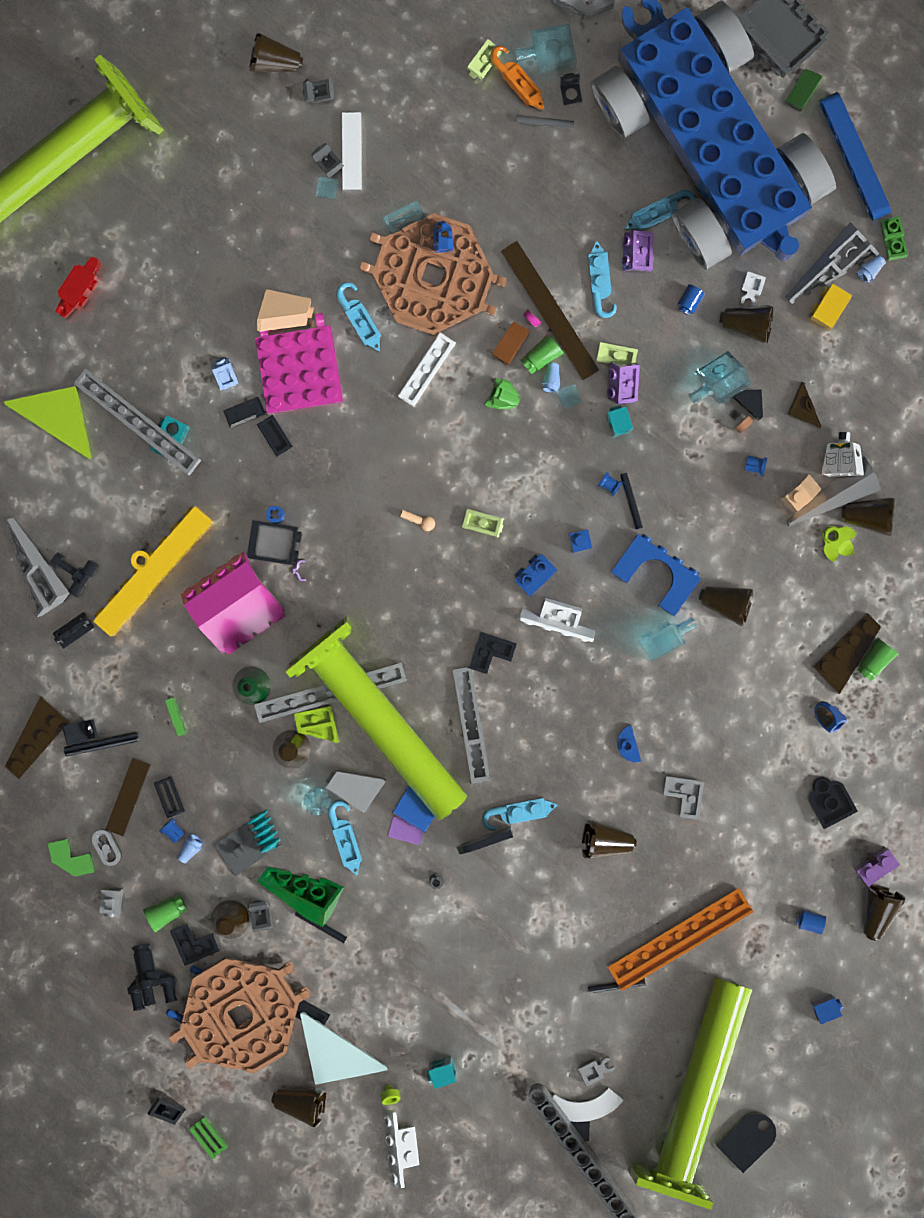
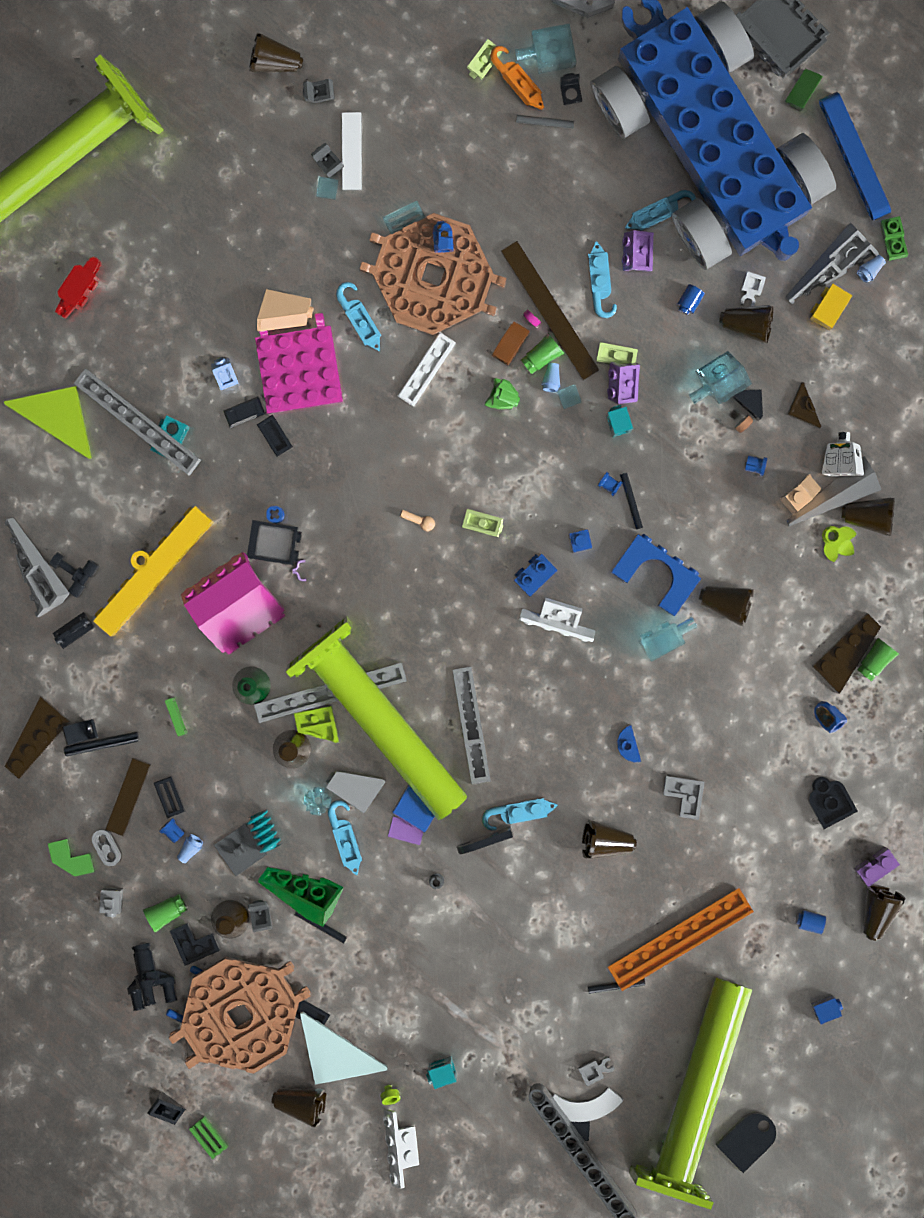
black plate [469,632,517,674] -> none

